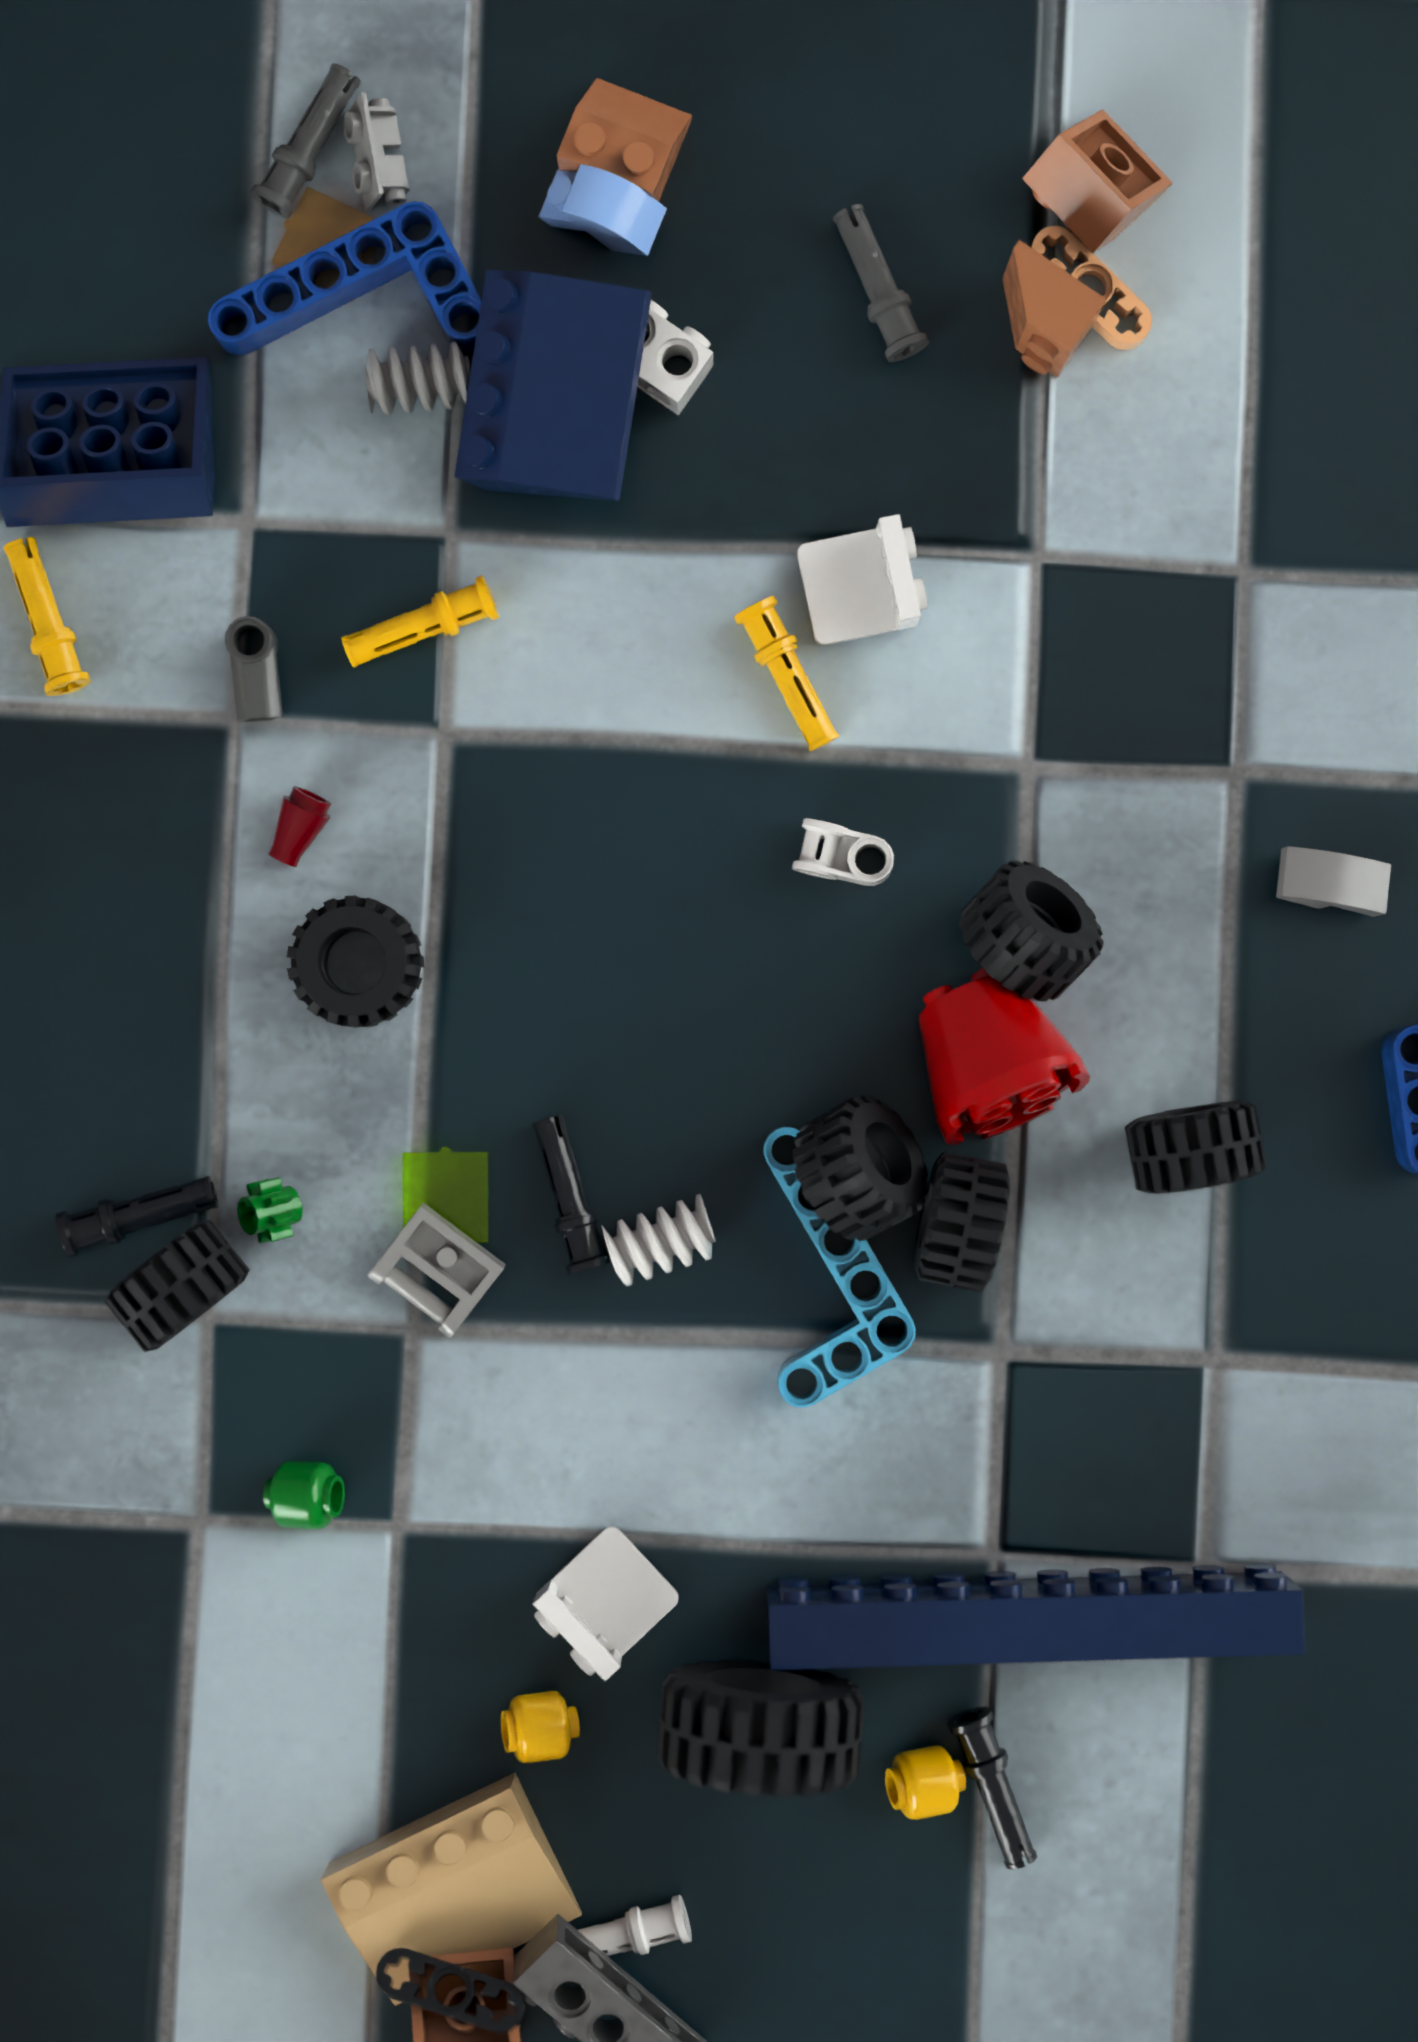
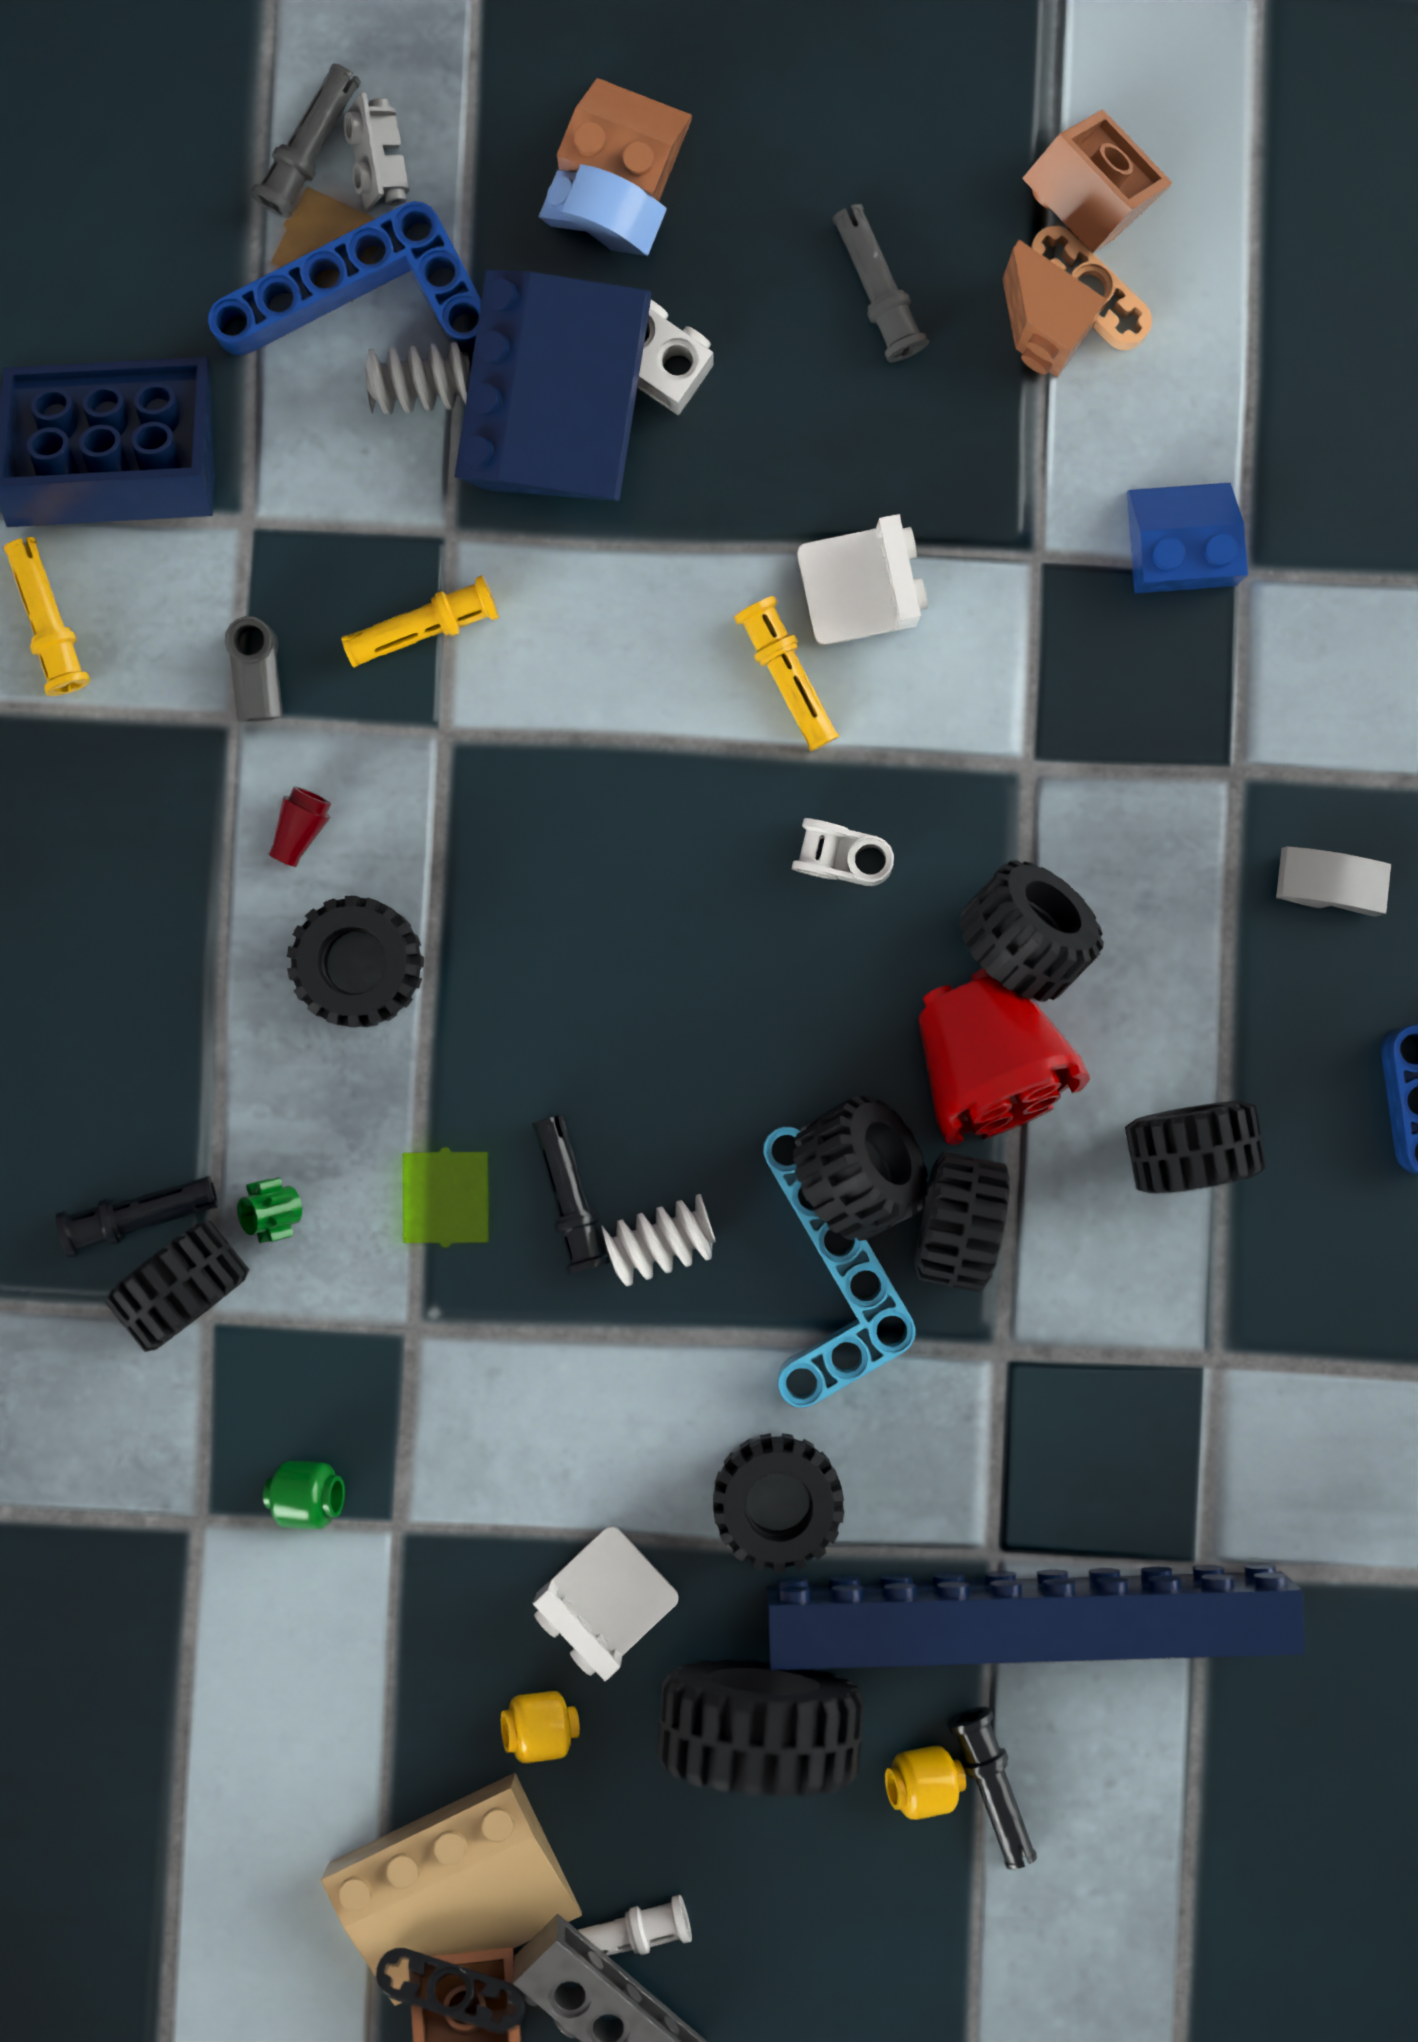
light grey plate [367,1202,506,1338] -> none
none -> black tyre [713,1433,844,1573]
none -> blue slope [1127,482,1248,594]

